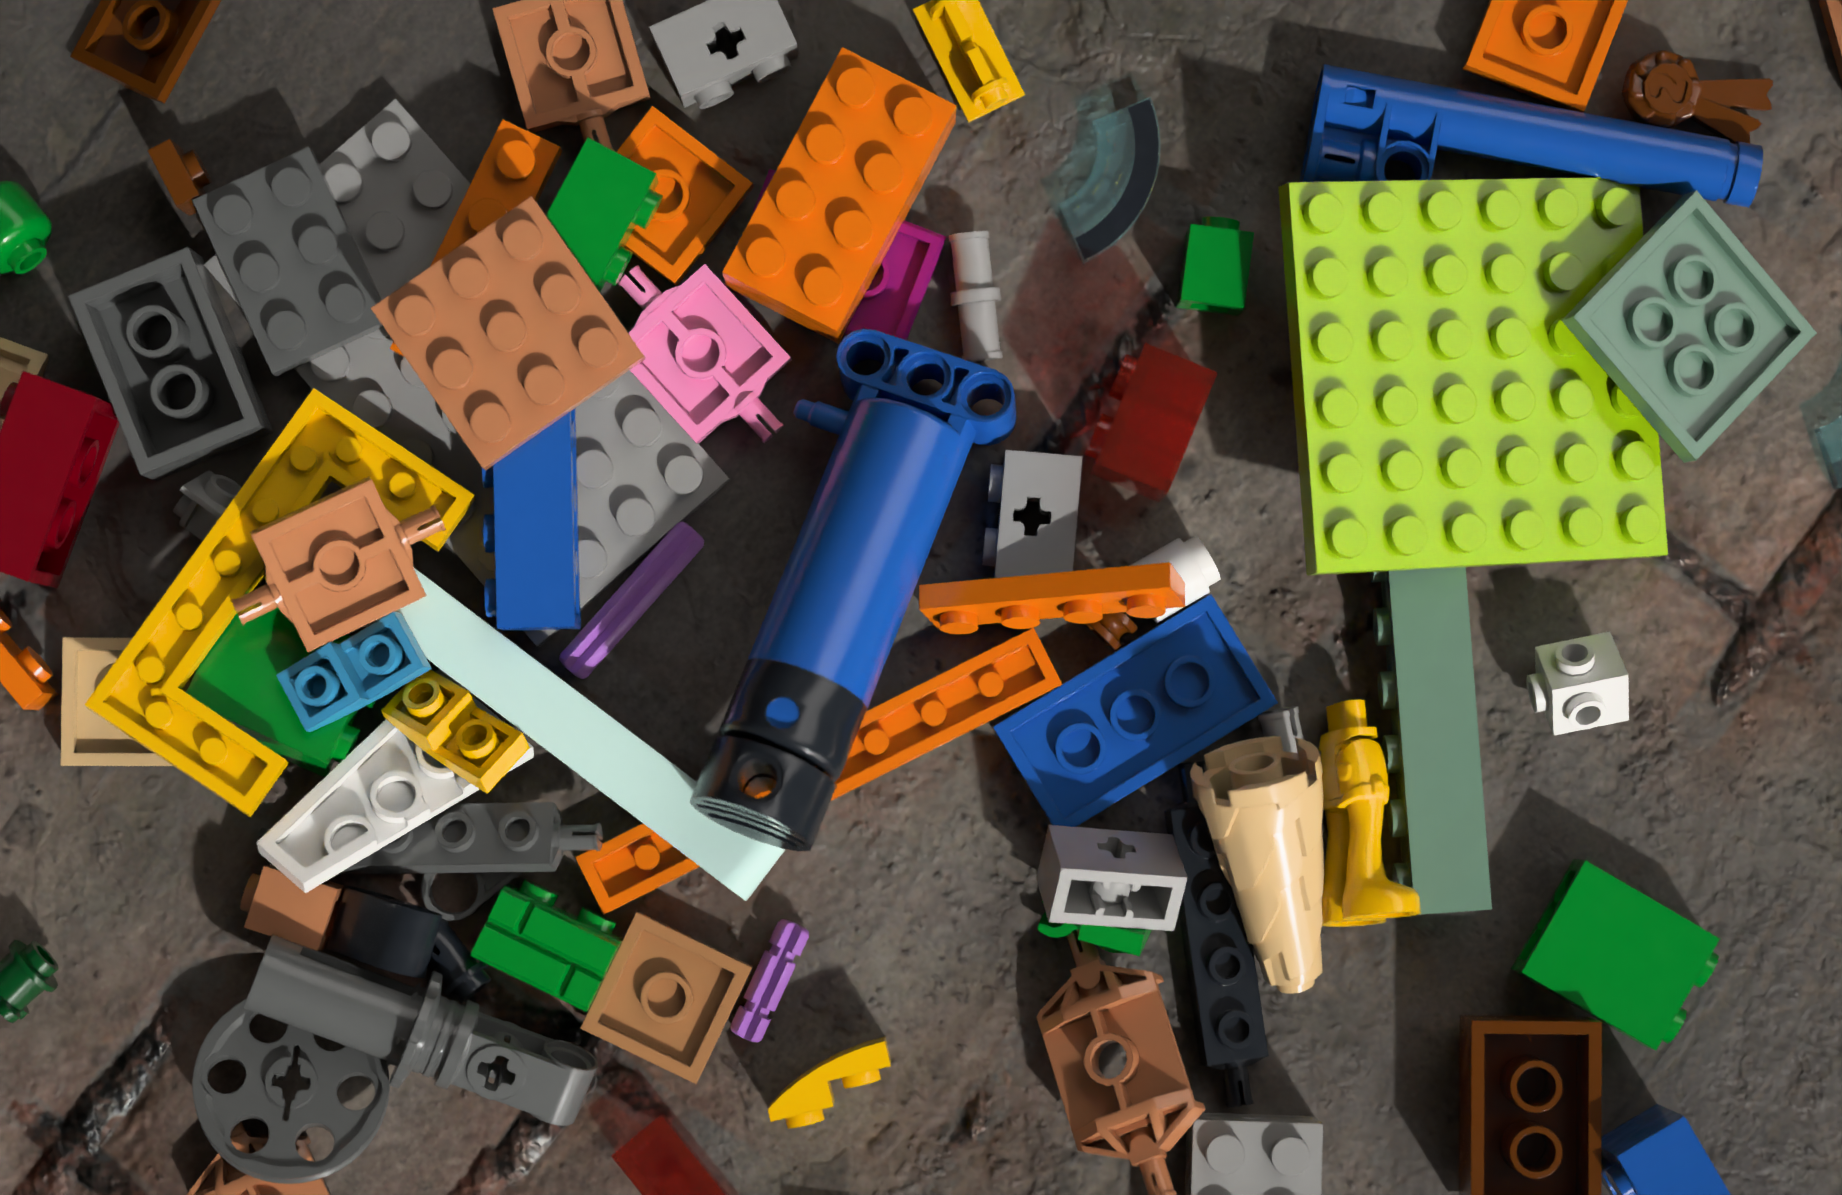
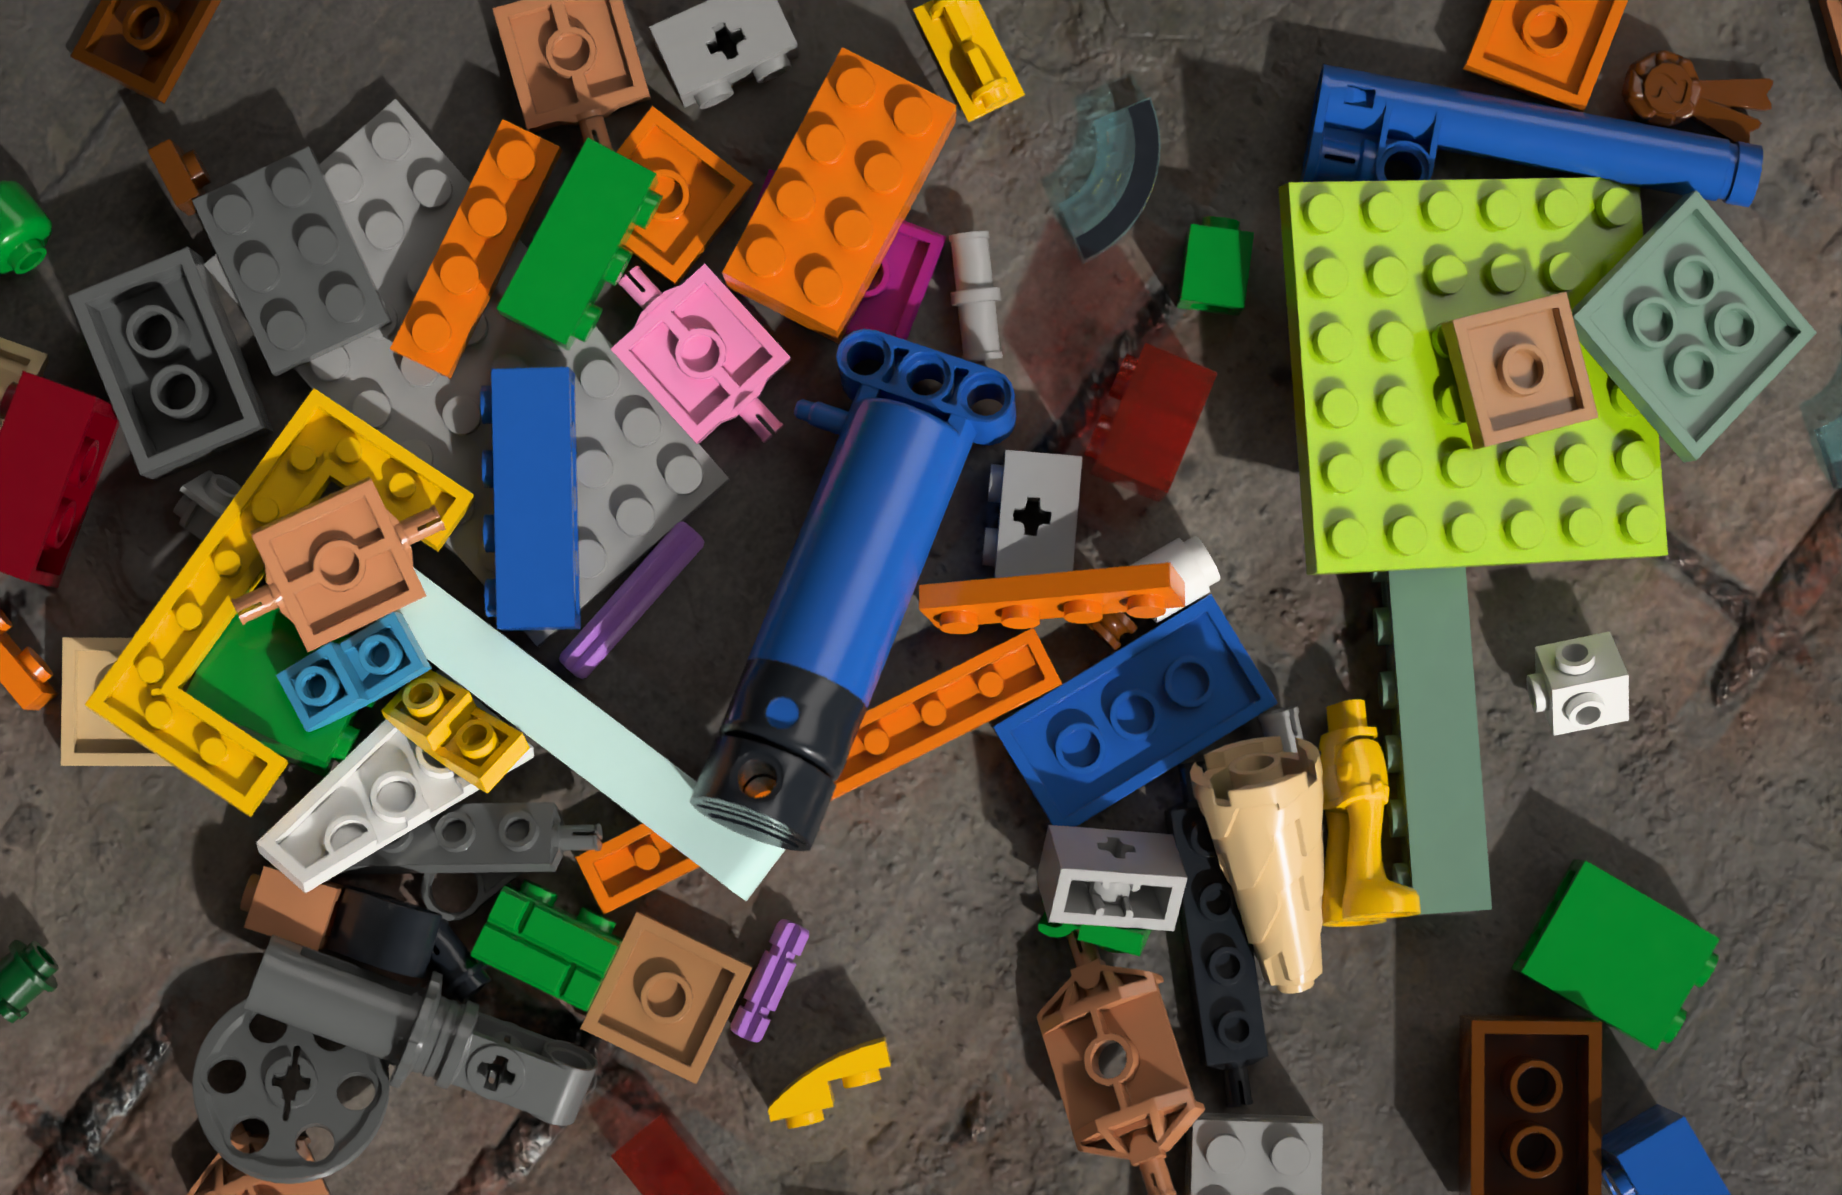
nougat plate [371,196,646,470] -> none
none -> medium nougat plate [1441,292,1599,450]

